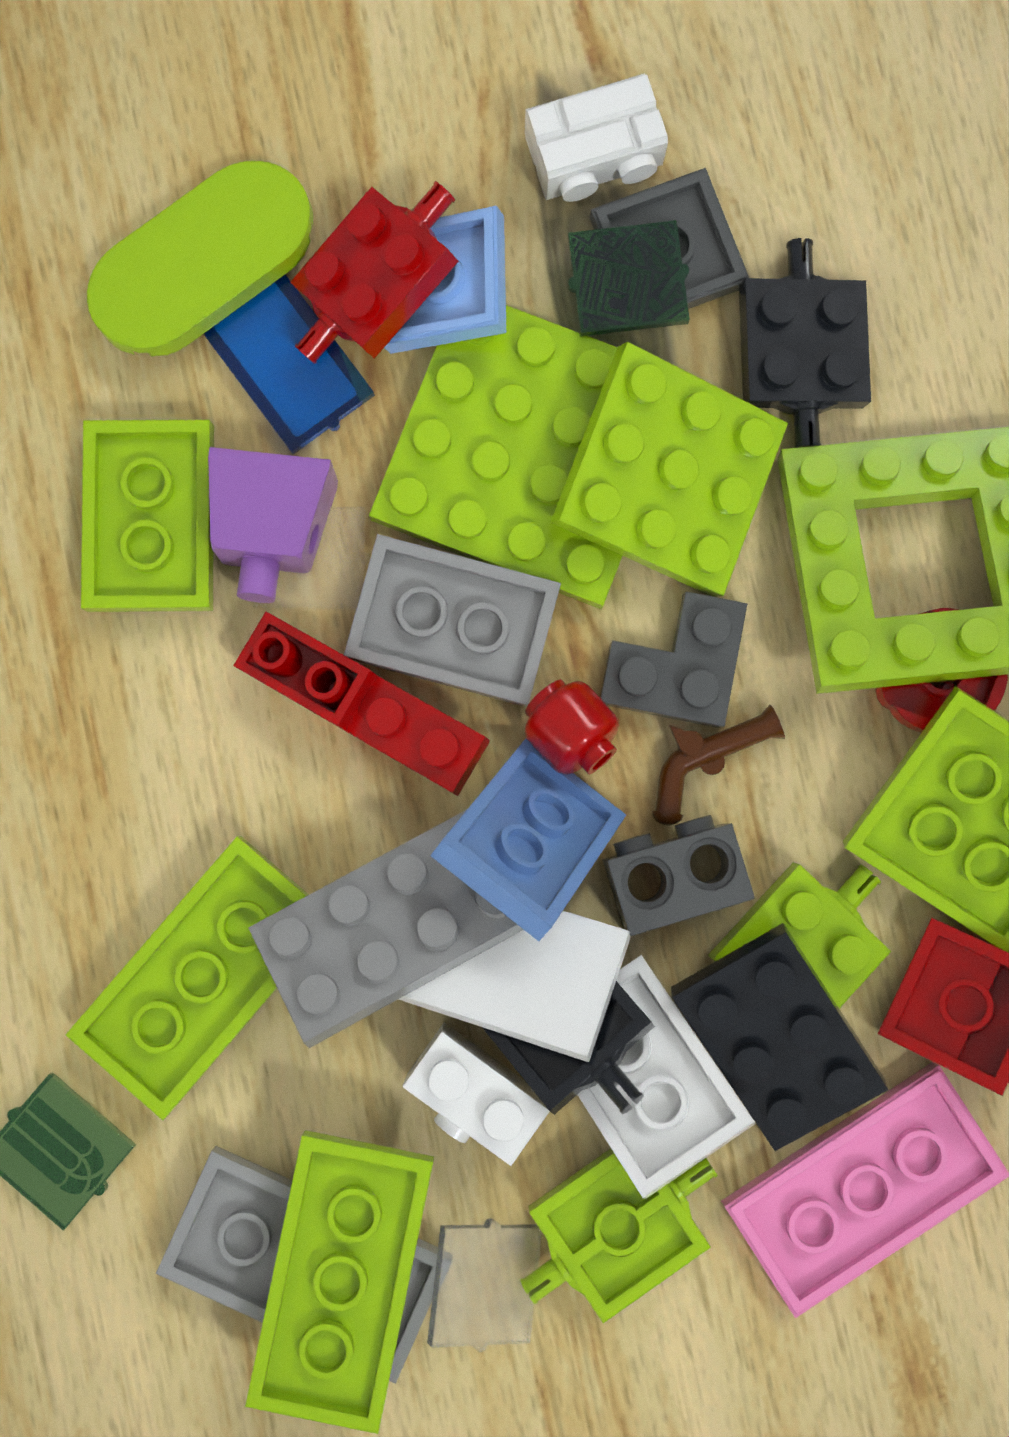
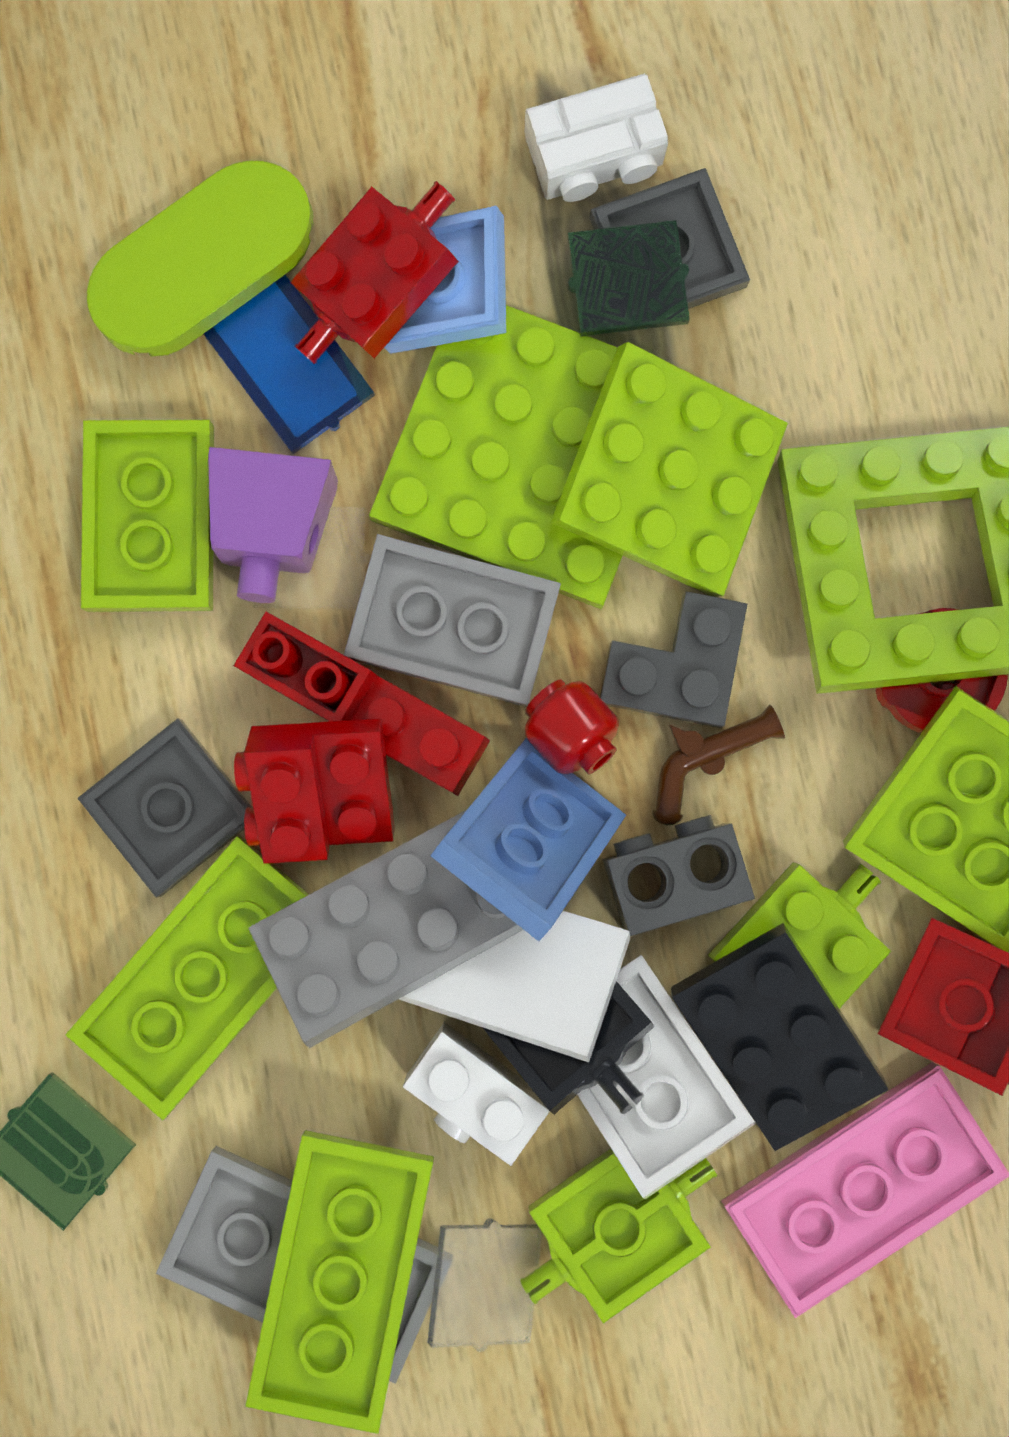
black plate [739,238,871,448] -> none
none -> dark grey tile [77,718,251,898]
none -> red plate [234,718,395,864]

